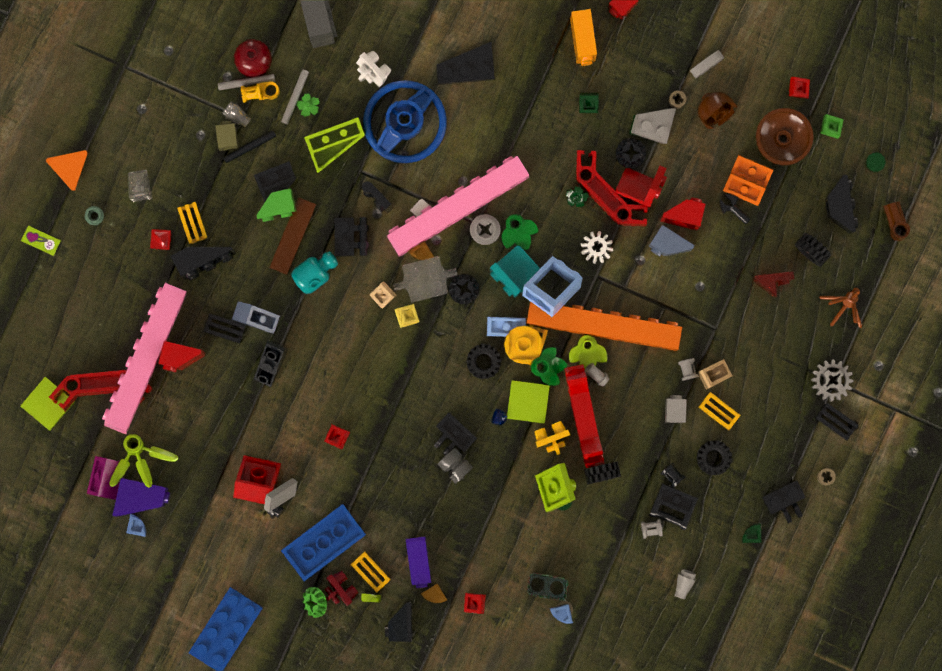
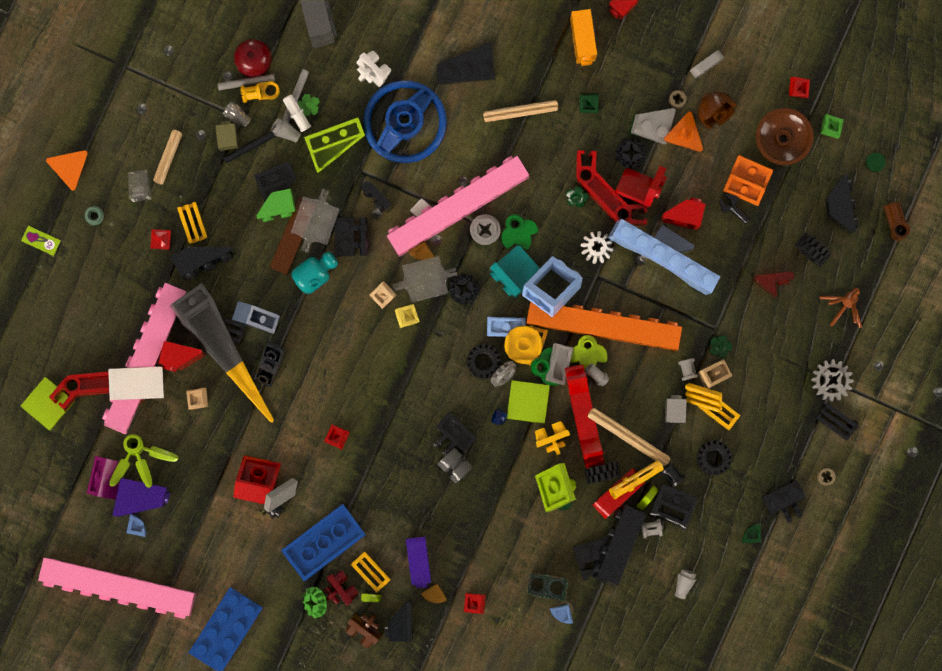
none -> bright pink brick [38,558,196,619]
none -> white sticker [108,367,164,400]
none -> tan axle [153,130,182,184]
none -> dark grey plate [170,283,274,422]
none -> tan tile [186,388,208,410]
none -> light grey cone [271,118,301,142]
none -> white axle [283,95,311,132]
none -> clear plate [291,189,339,253]
none -> reddish brown hips [346,613,383,648]
none -> tan axle [483,100,558,122]
none -> light grey gear [490,361,516,387]
none -> light grey tile [545,343,573,385]
none -> black plate [572,536,608,581]
none -> tan axle [588,408,671,466]
none -> red beam [592,468,646,519]
none -> black brick [592,505,646,587]
none -> light blue arch [608,219,721,295]
none -> yellow pin [609,460,664,499]
none -> lime tile [637,485,659,510]
none -> orange piece [664,111,703,152]
none -> yellow tile [685,383,722,412]
none -> dark green plant [709,335,733,359]

